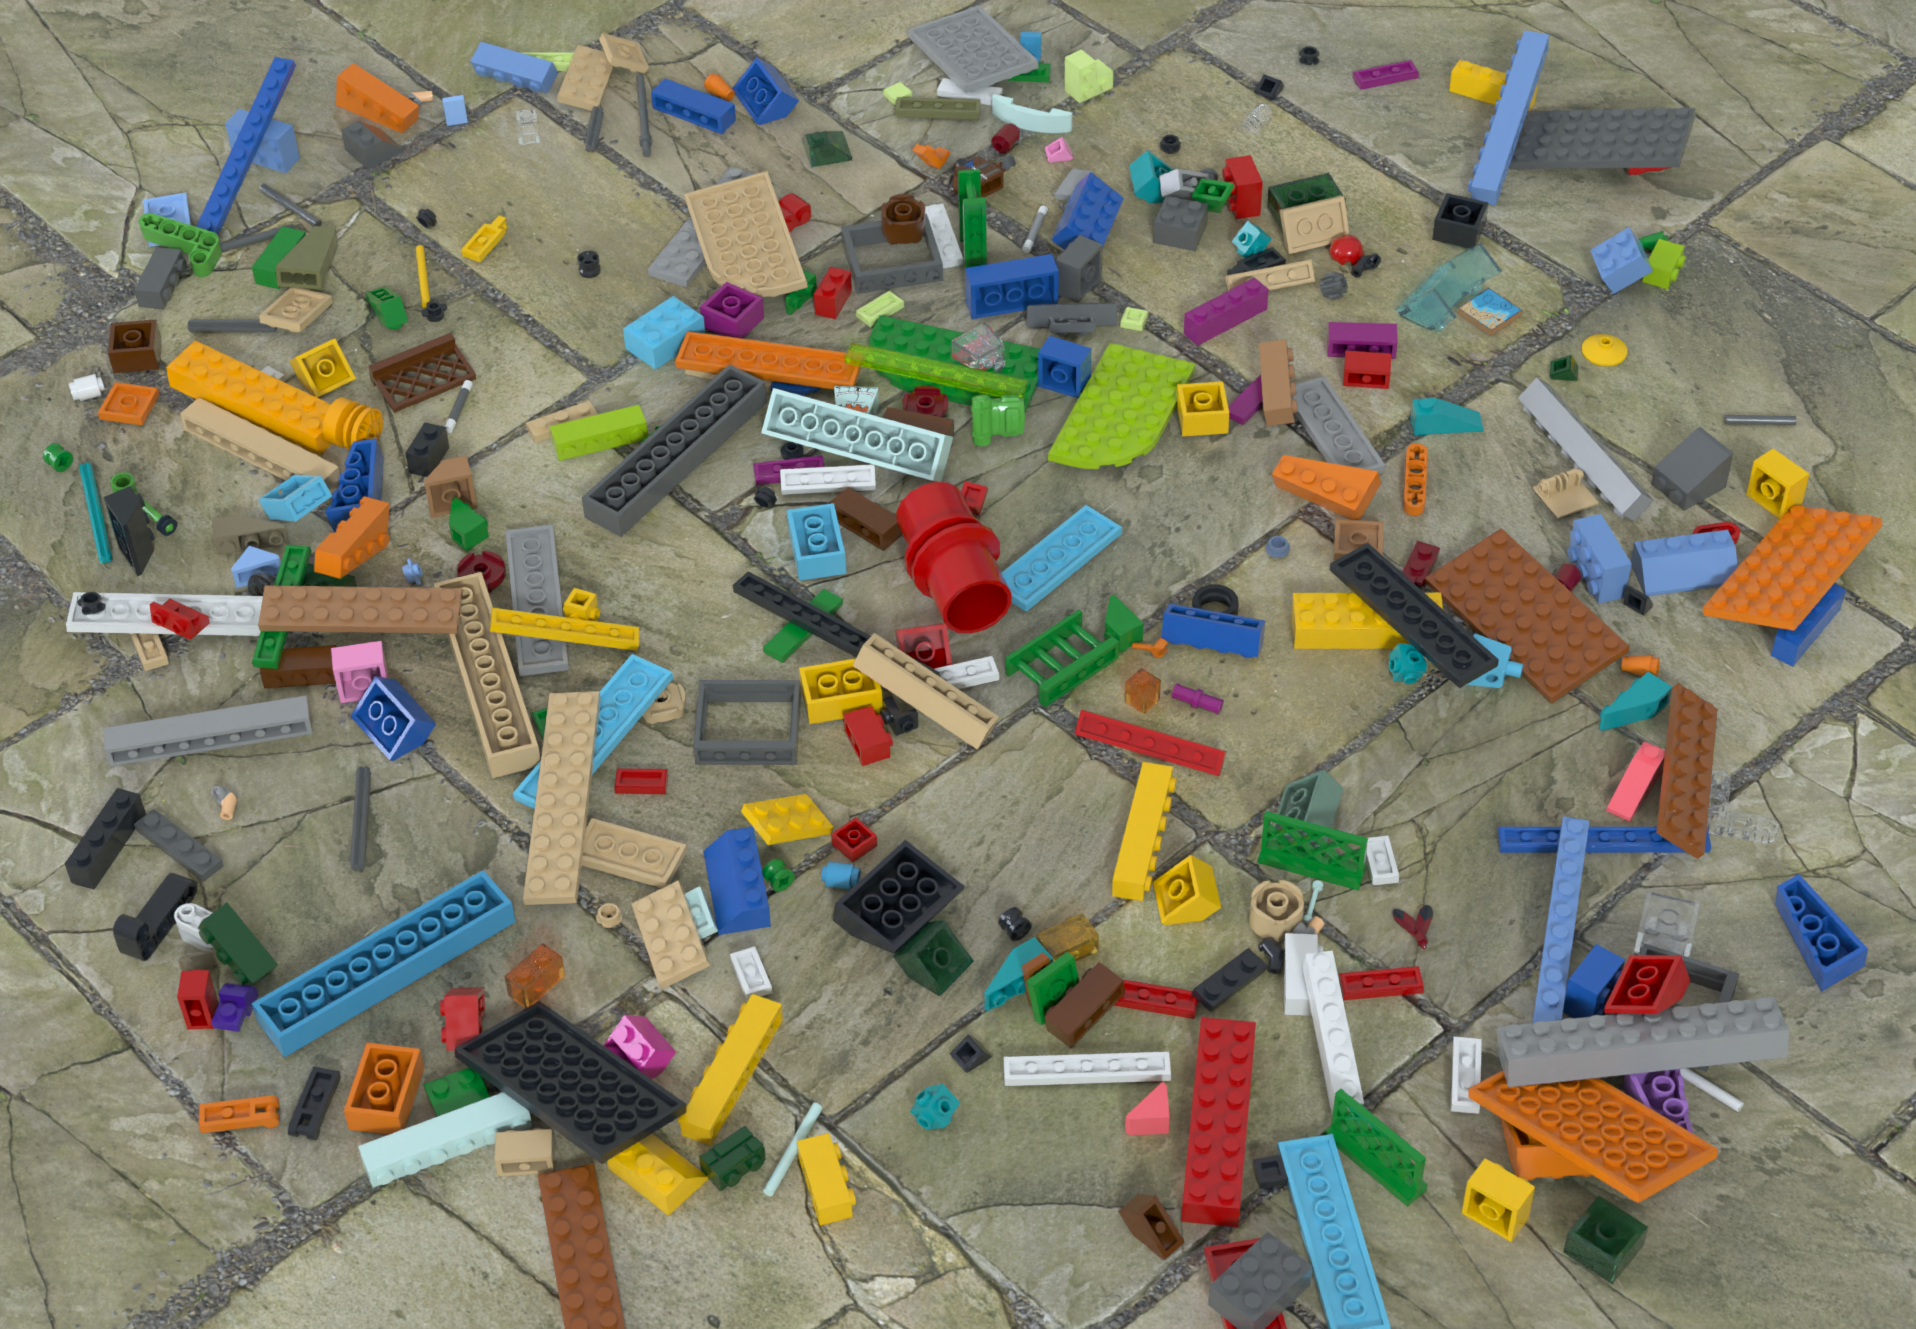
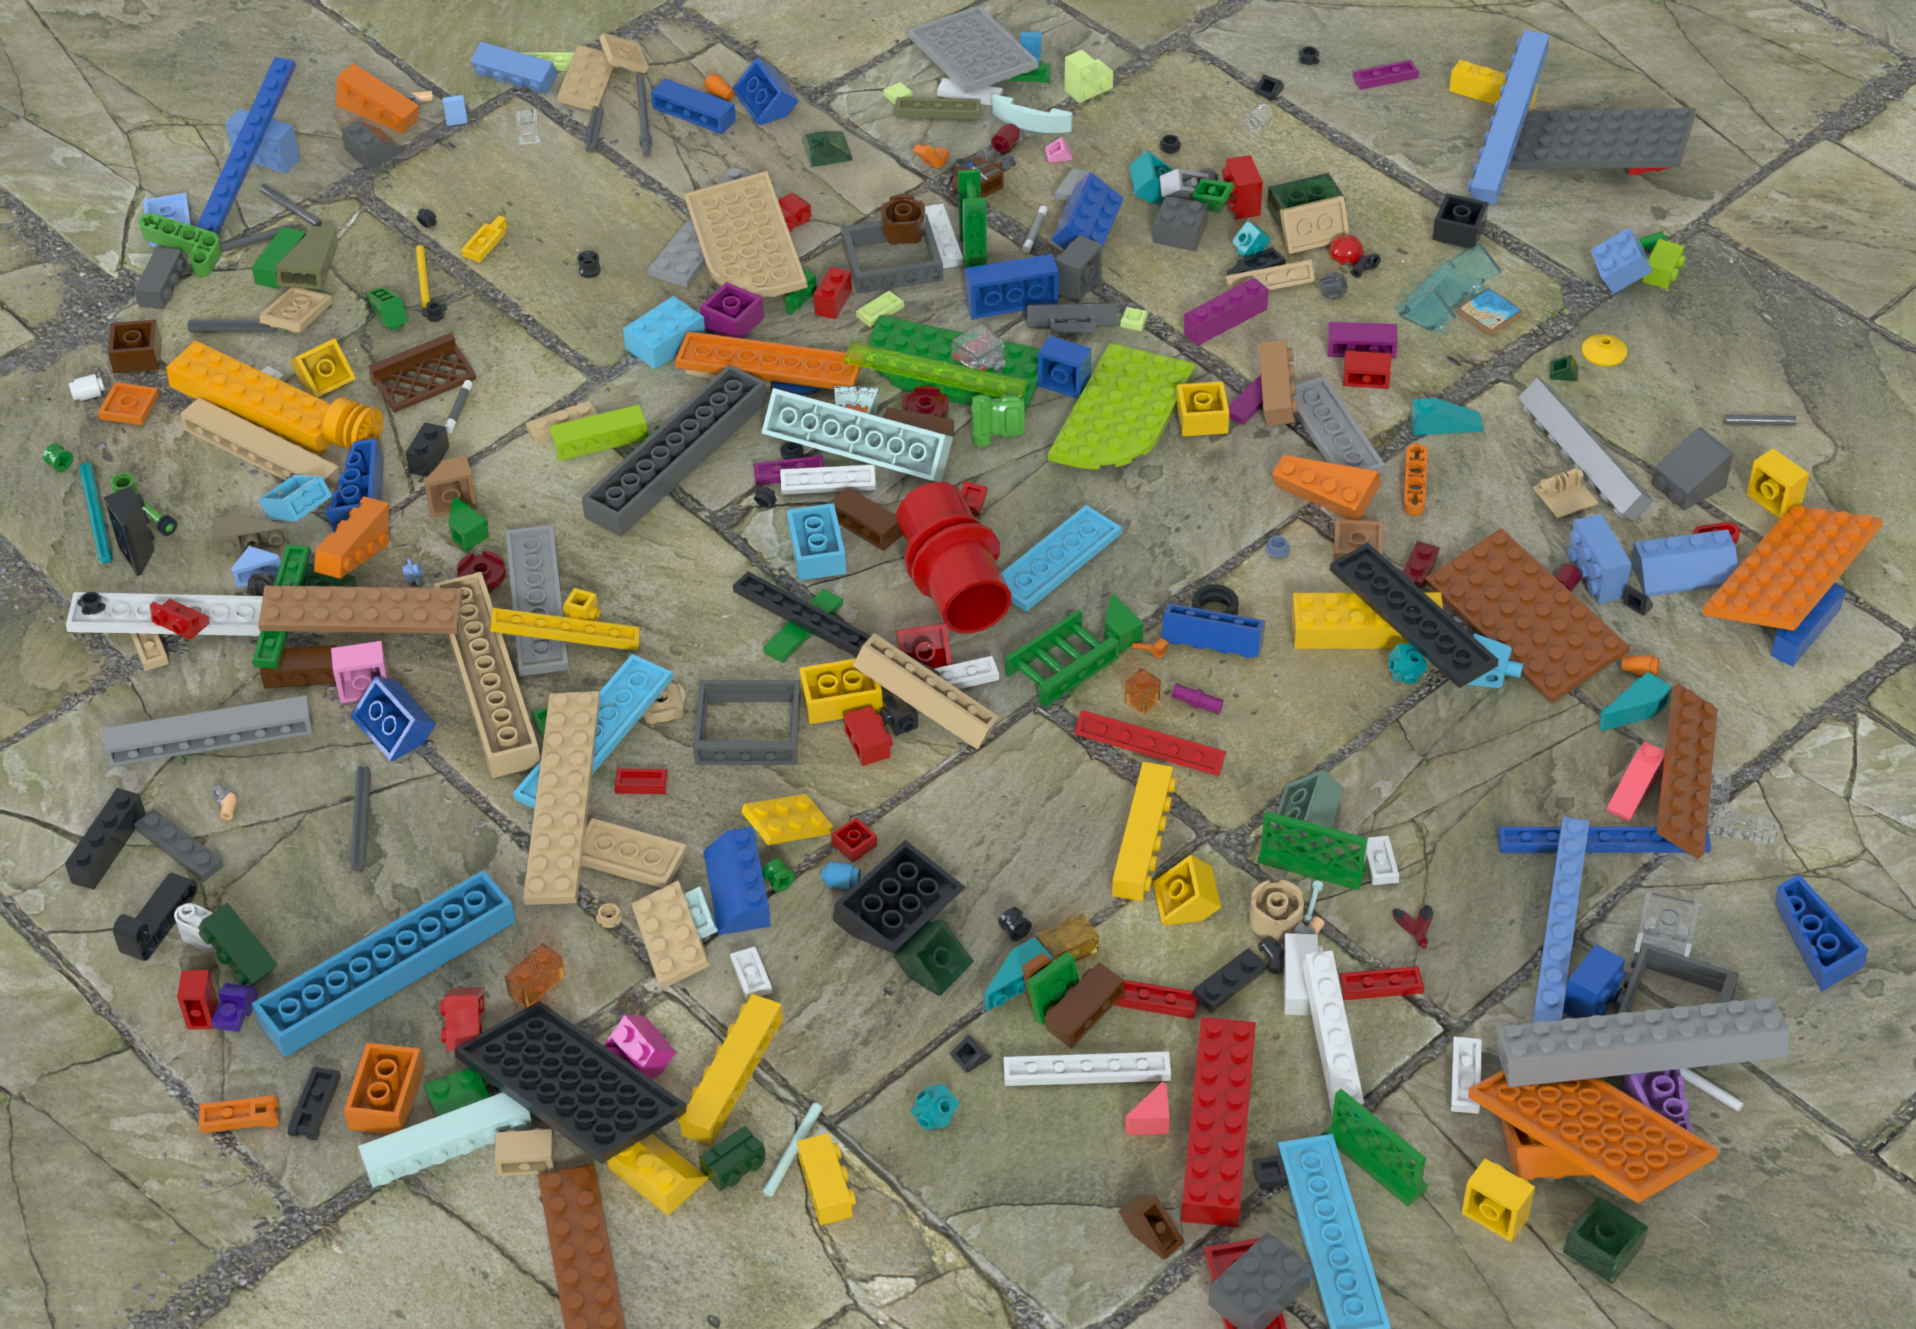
red slope [1604,955,1690,1014] -> none

